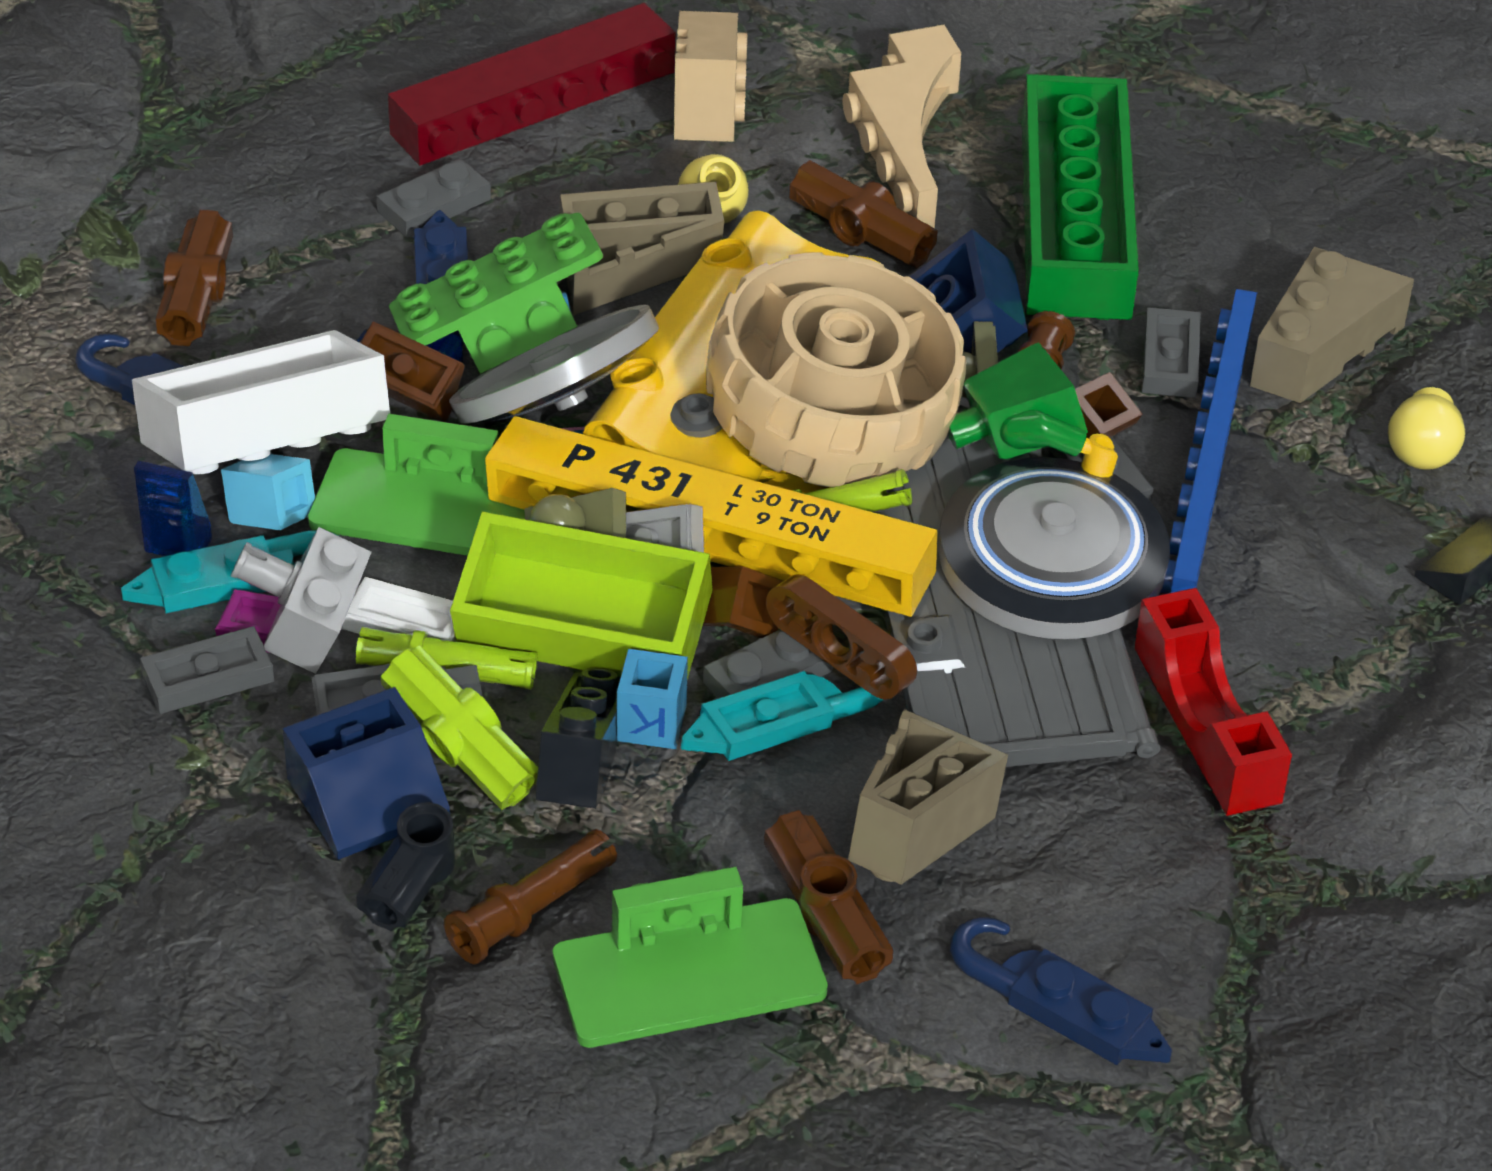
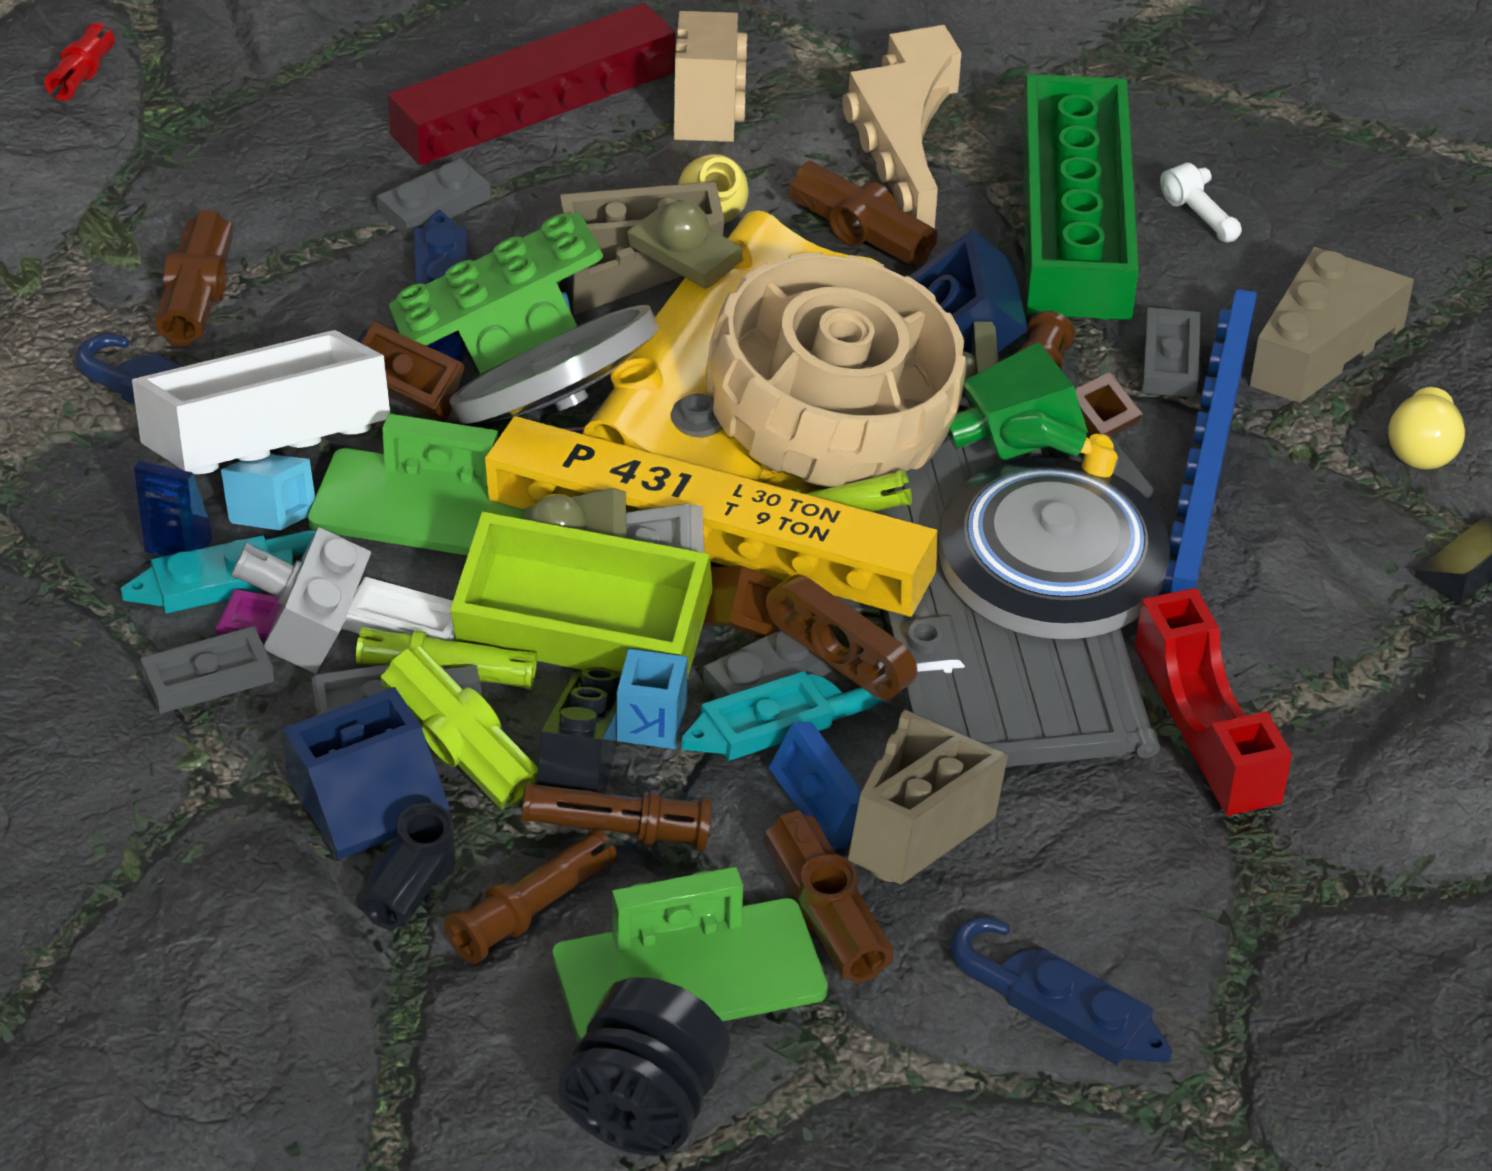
none -> red pin [44,22,115,101]
none -> reddish brown pin [521,782,712,852]
none -> black wheel [559,977,730,1156]
none -> olive tile [627,200,743,289]
none -> blue plate [769,722,862,850]
none -> white piece [1160,162,1241,243]

